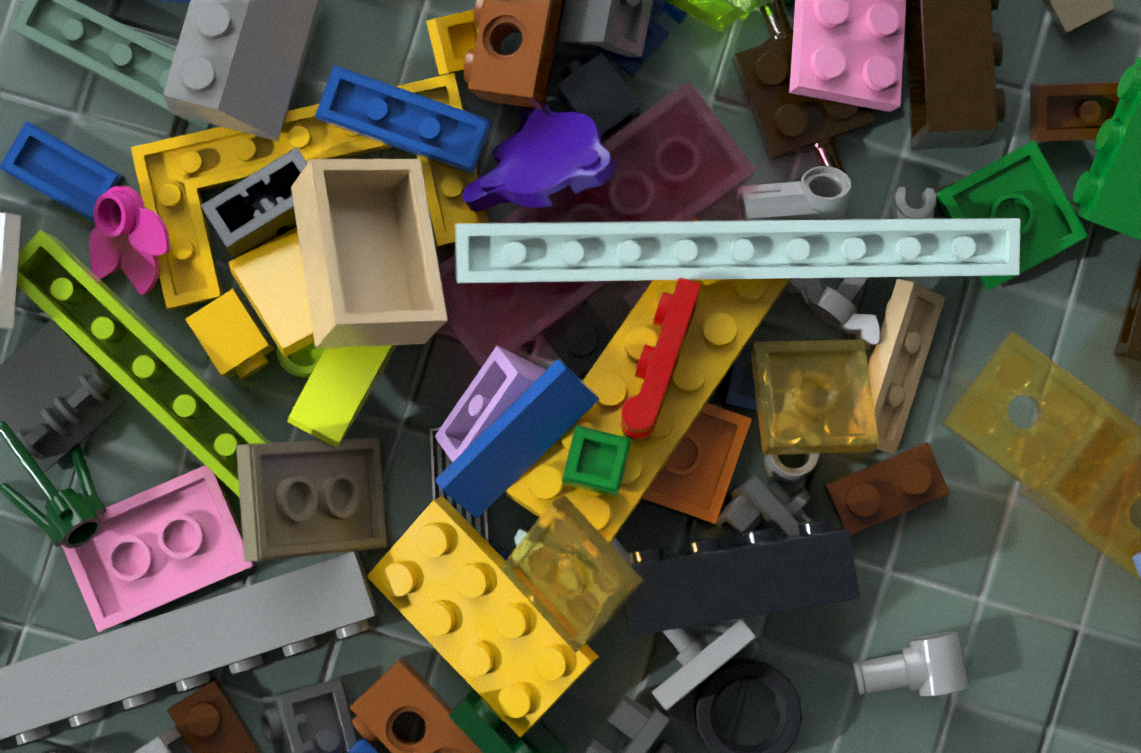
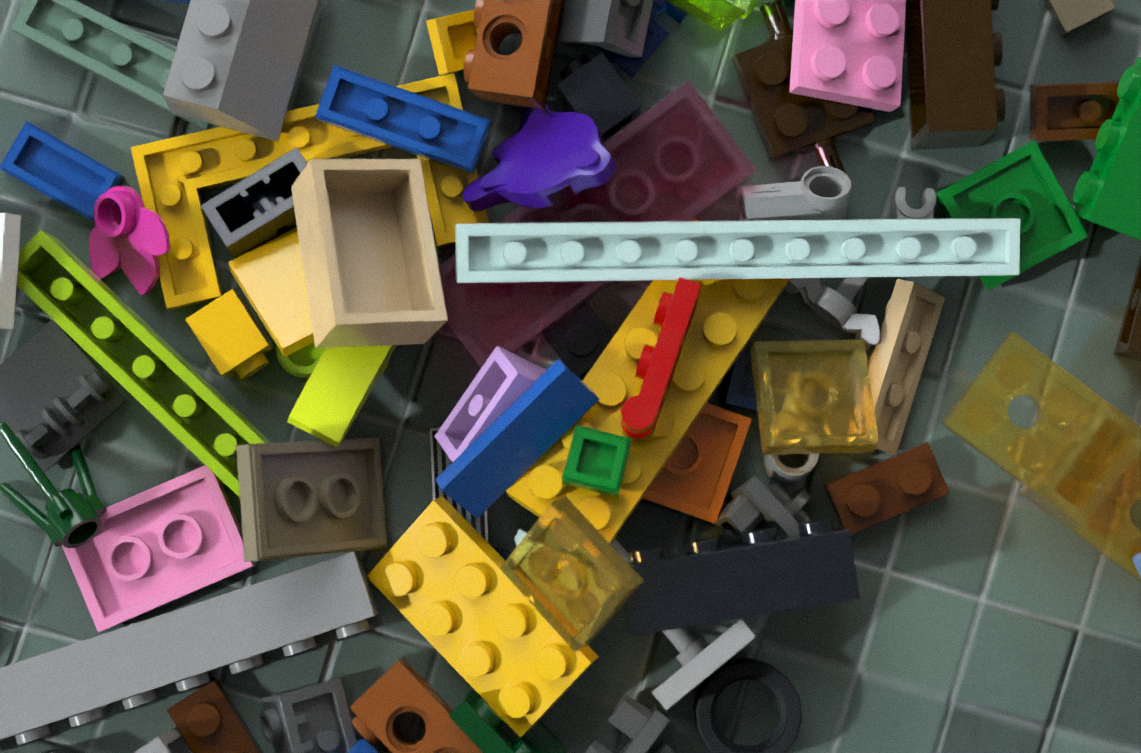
light grey pin [853,631,970,696] -> none

